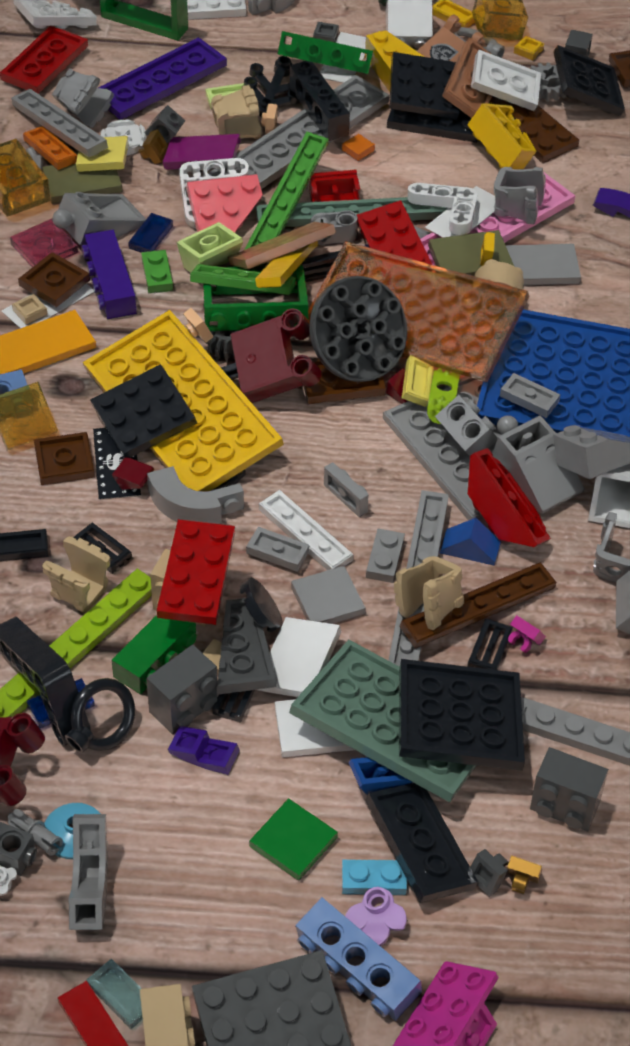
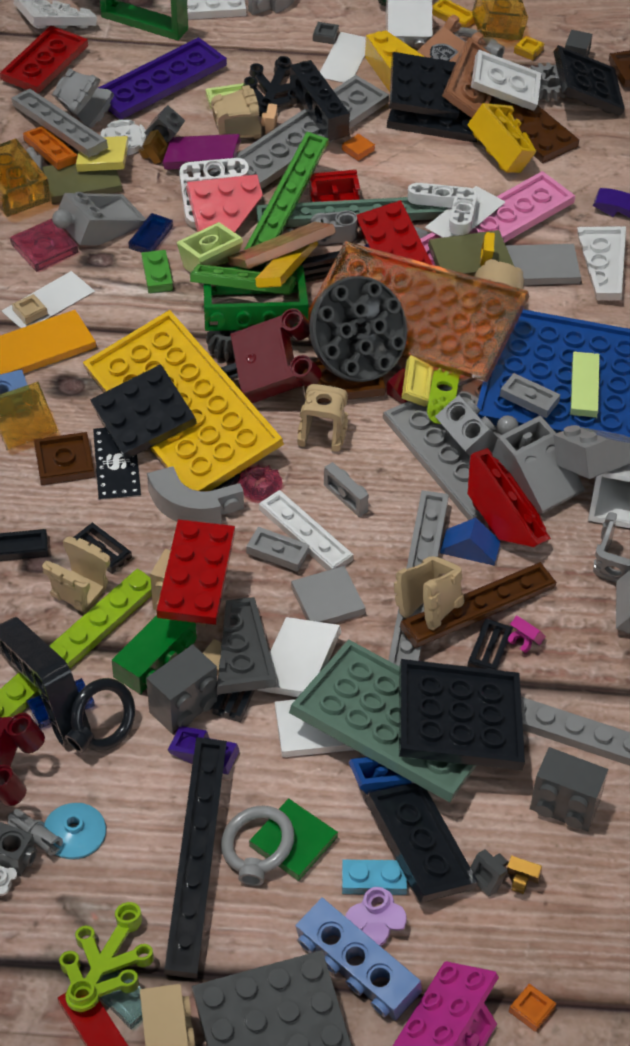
reddish brown plate [18,252,90,308] -> none
light grey arch [69,814,108,930] -> none
dark purple brick [81,229,137,319] -> none
dark red slope [112,458,155,490] -> none
light nougat plate [183,308,213,343] -> none
black tile [240,577,282,632] -> none
green window [277,31,373,74] -> none
light grey plate [366,528,405,583] -> none
light grey piece [494,167,546,225] -> none
none -> lime plant [59,902,154,1012]
none -> black plate [164,737,227,979]
none -> light grey piece [221,805,294,886]
none -> clear pink gear [239,463,282,501]
none -> tan piece [297,384,348,452]
none -> orange tile [509,983,556,1032]
none -> yellowish green tile [570,351,599,418]
none -> white wing [577,226,626,301]

